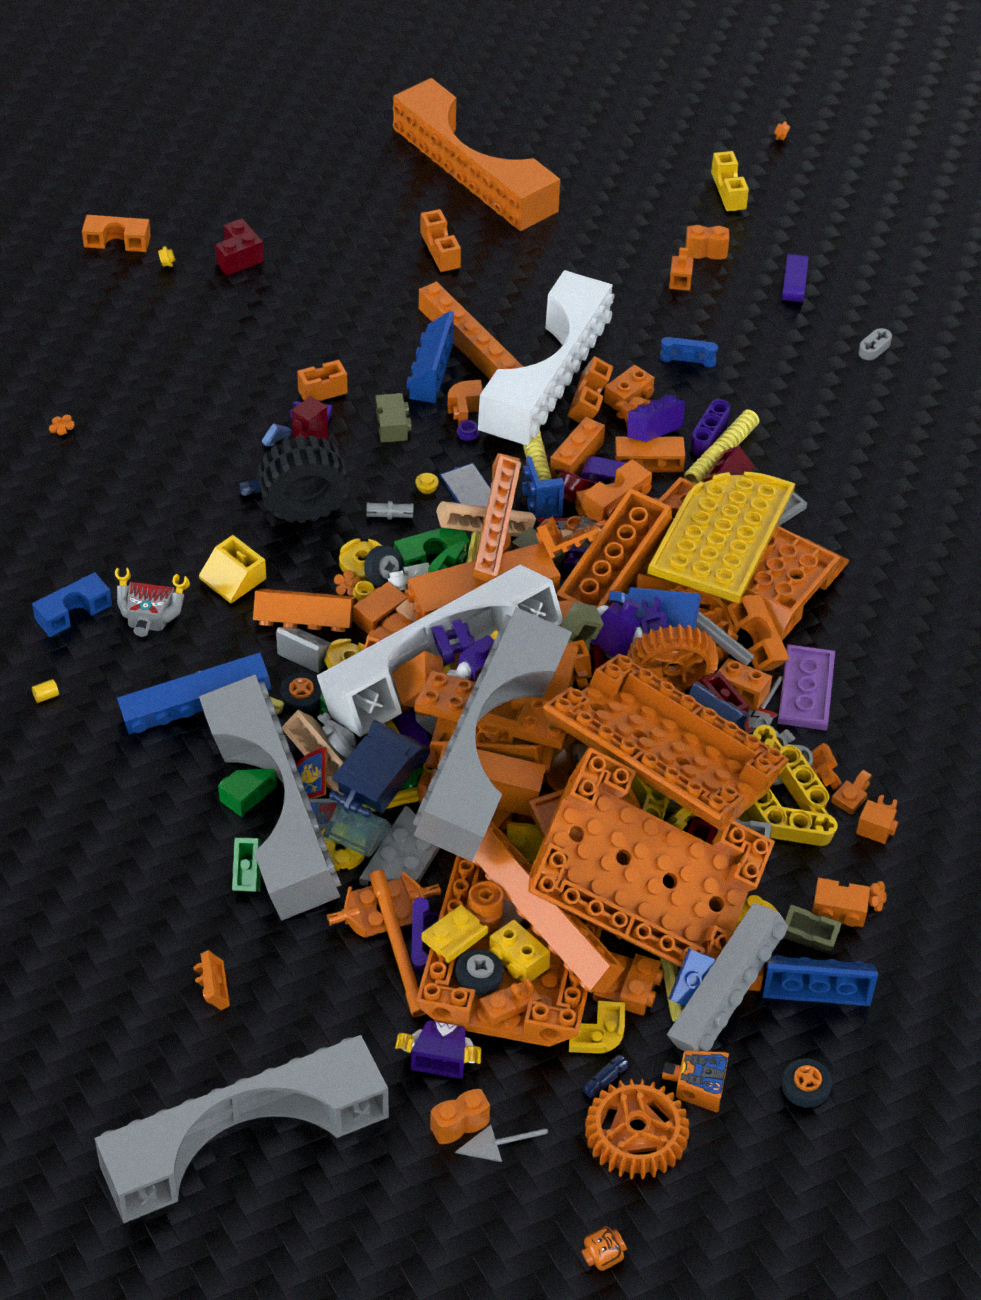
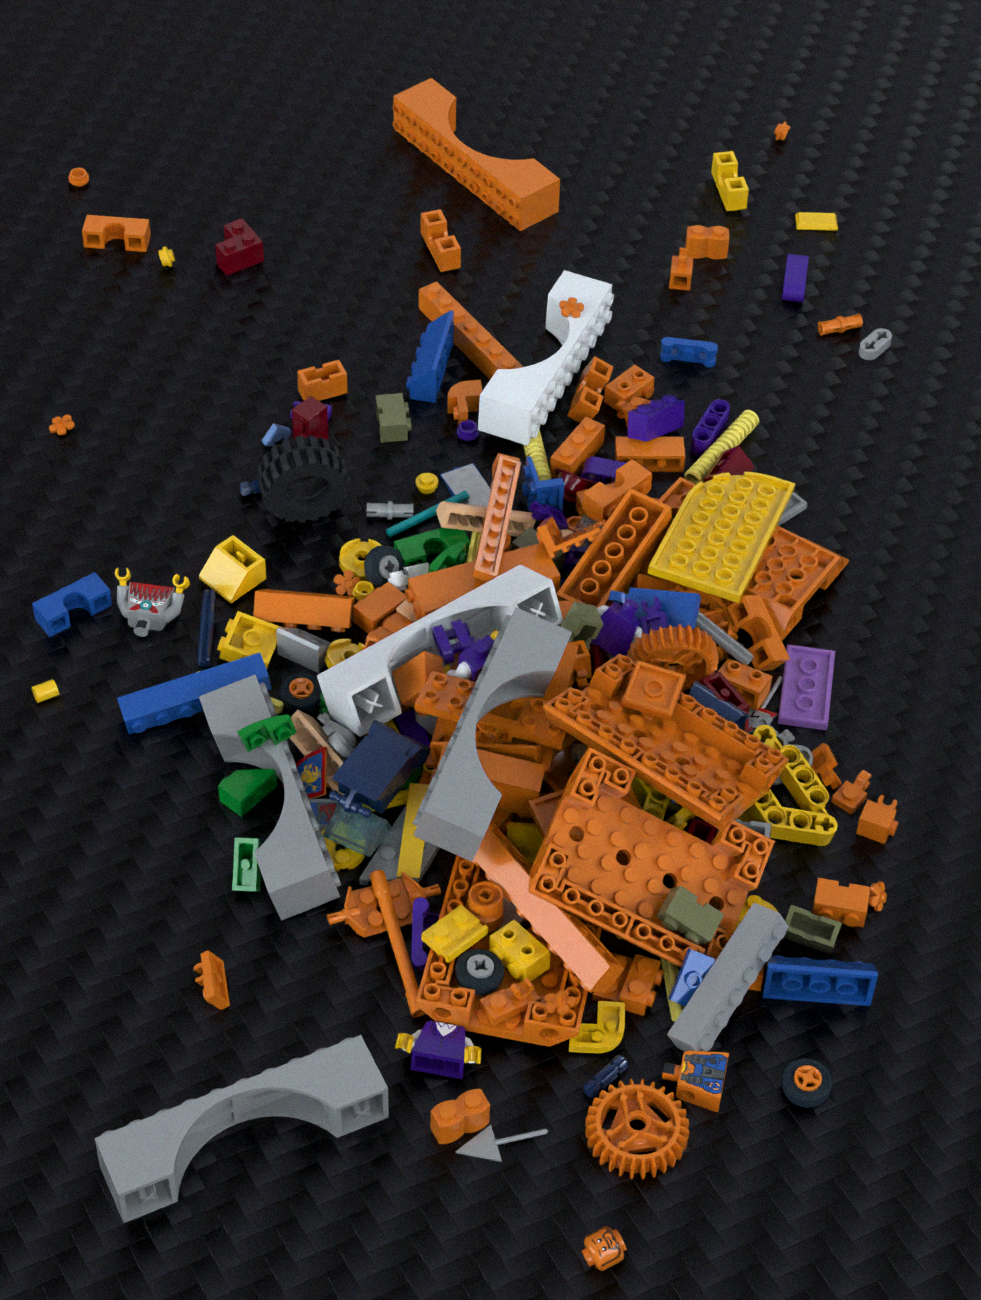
none -> orange plate [68,168,89,187]
none -> dark blue axle [198,589,216,667]
none -> yellow plate [217,611,280,669]
none -> green slope [237,715,297,752]
none -> teal bar [386,490,469,538]
none -> yellow sticker [396,783,429,878]
none -> dark purple plate [528,501,569,531]
none -> orange plant [545,990,576,1014]
none -> orange plant [559,297,584,318]
none -> orange tile [621,660,686,721]
none -> olive brick [656,885,724,945]
none -> yellow tile [795,212,838,231]
none -> orange pin [818,314,863,335]

